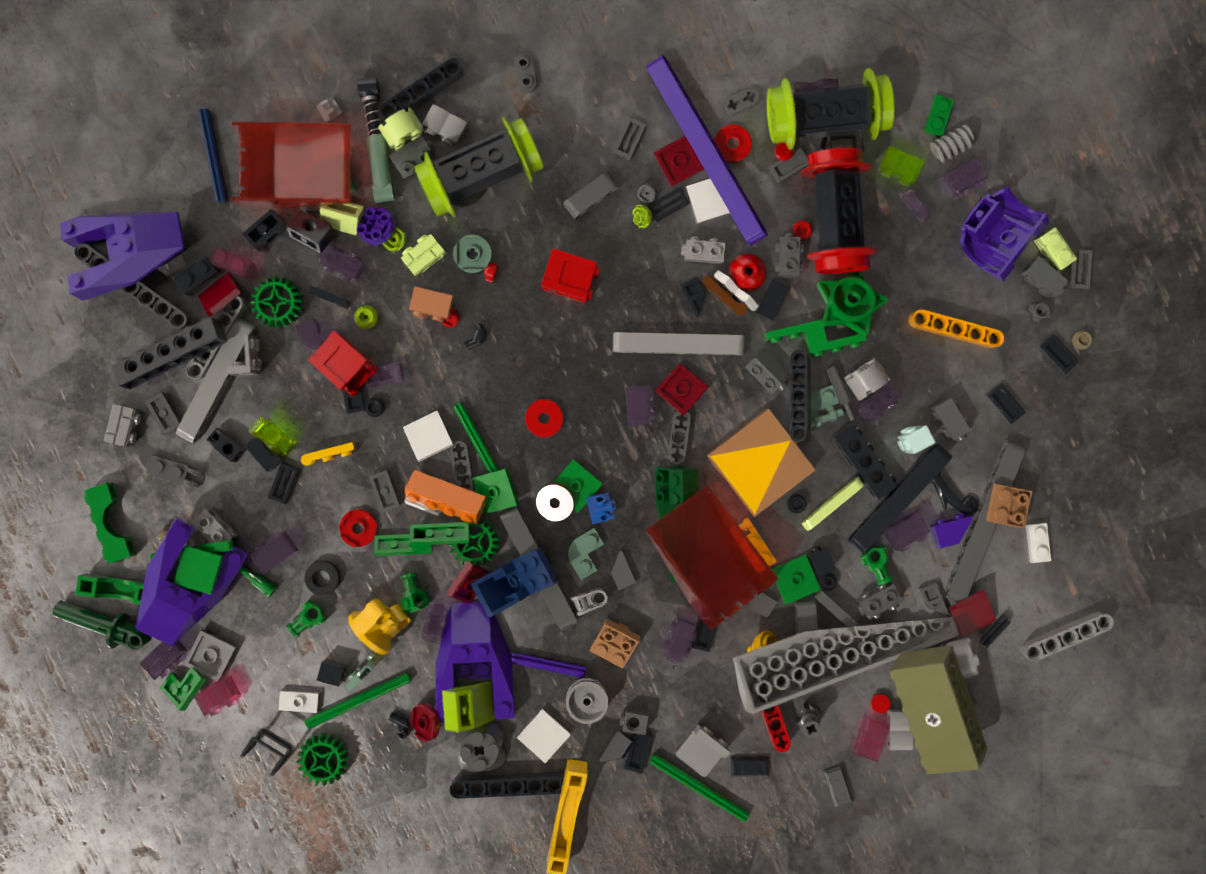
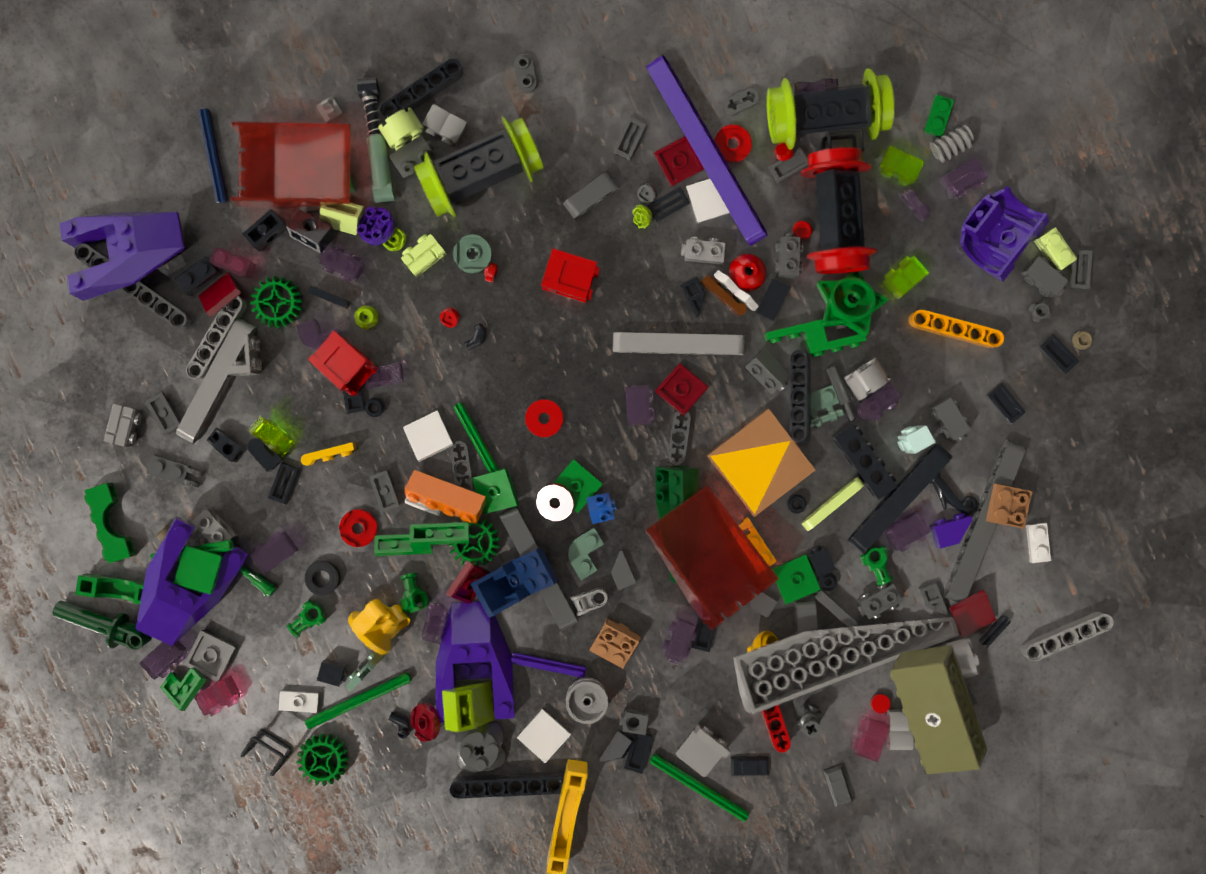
black brick [112,317,228,390] -> none
nougat brick [409,286,454,322] -> none
none -> clear neon green brick [882,256,929,300]

